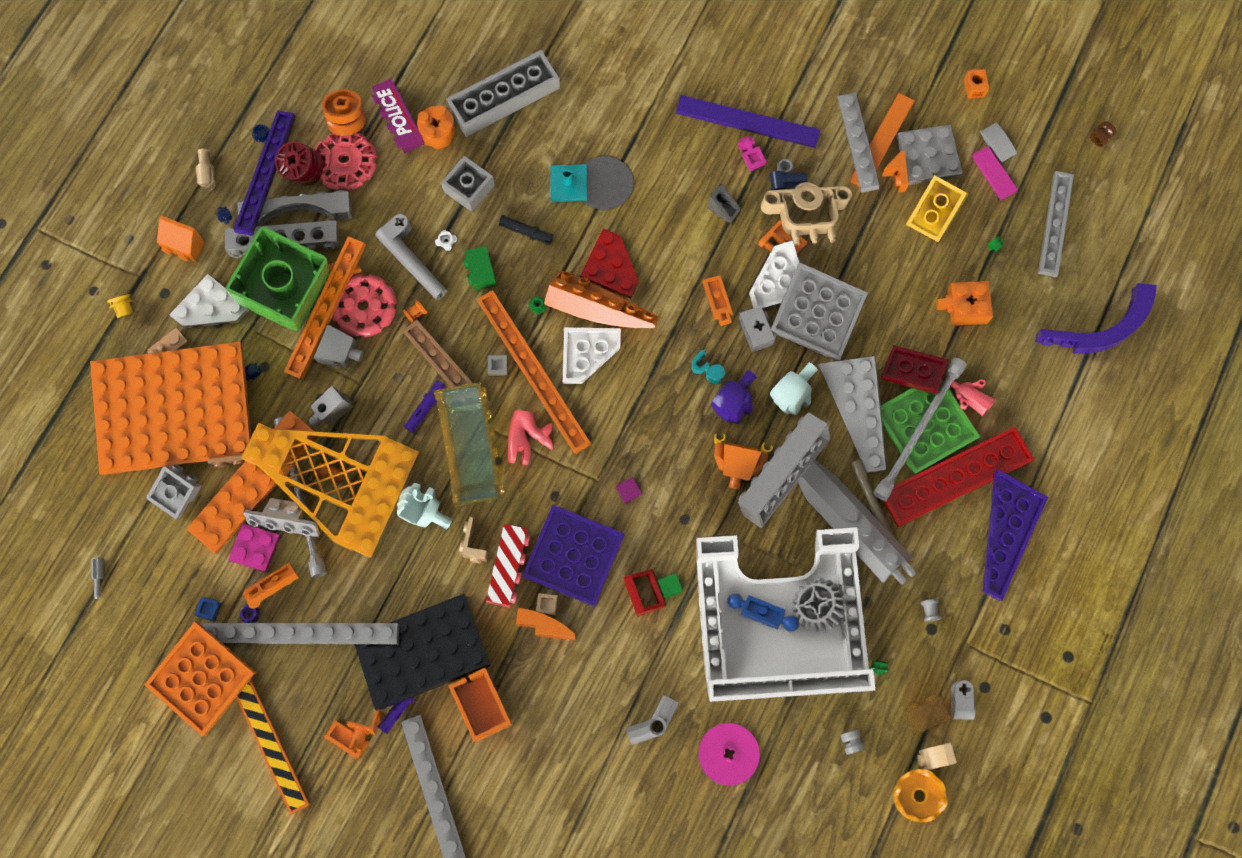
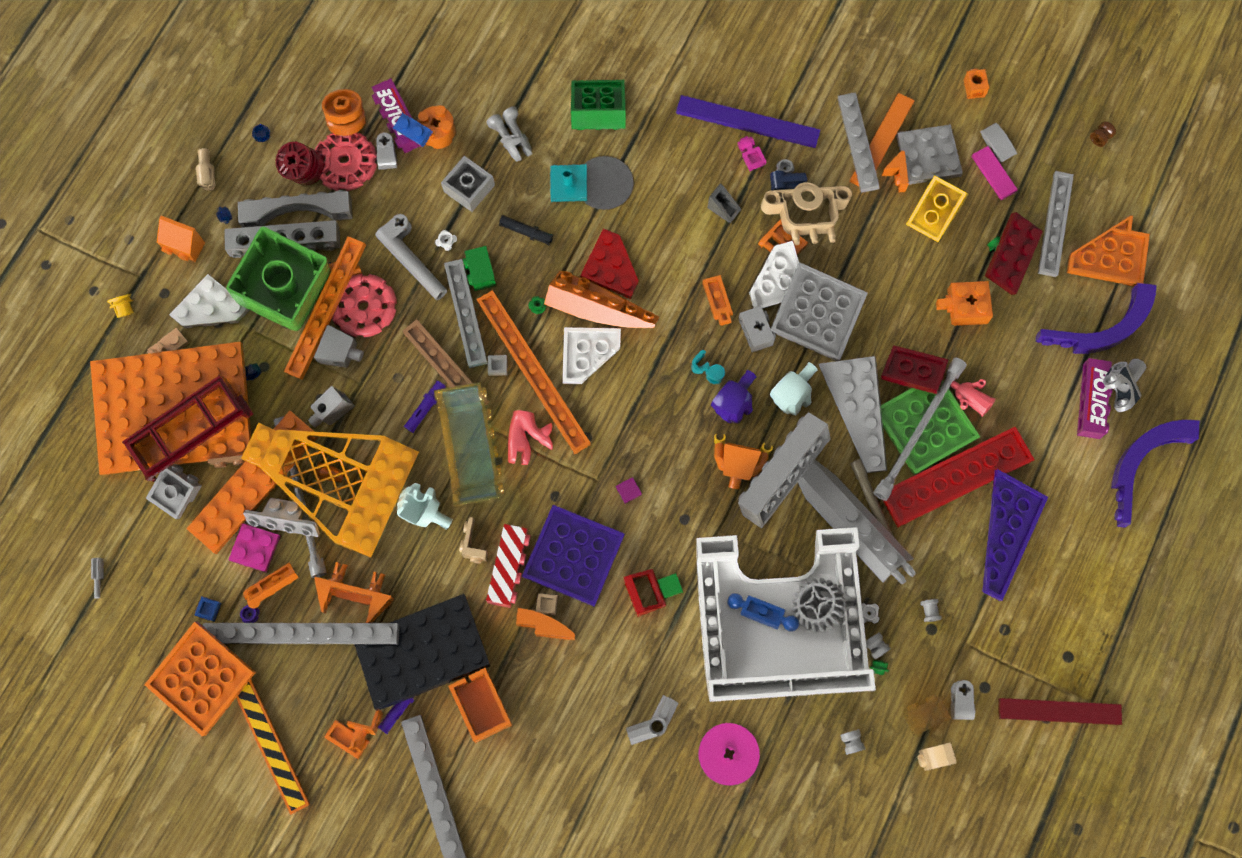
dark purple tile [233,111,296,236] -> none
orange bush [402,300,427,324] -> none
light grey brick [446,50,560,137] -> none
light orange plate [893,769,948,823] -> none
none -> dark red piece [122,375,254,482]
none -> orange hose [315,562,394,623]
none -> light grey piece [376,133,397,170]
none -> blue plate [393,113,433,147]
none -> light grey plate [444,259,488,368]
none -> light grey piece [486,106,532,162]
none -> green slope [571,80,626,130]
none -> white plate [862,603,879,623]
none -> light grey wheel [866,632,891,660]
none -> dark red plate [985,212,1043,295]
none -> dark red tile [998,698,1122,725]
none -> orange wing [1067,216,1150,286]
none -> magenta brick [1077,358,1112,439]
none -> light grey connector [1103,359,1146,412]
none -> dark purple arch [1111,420,1200,528]

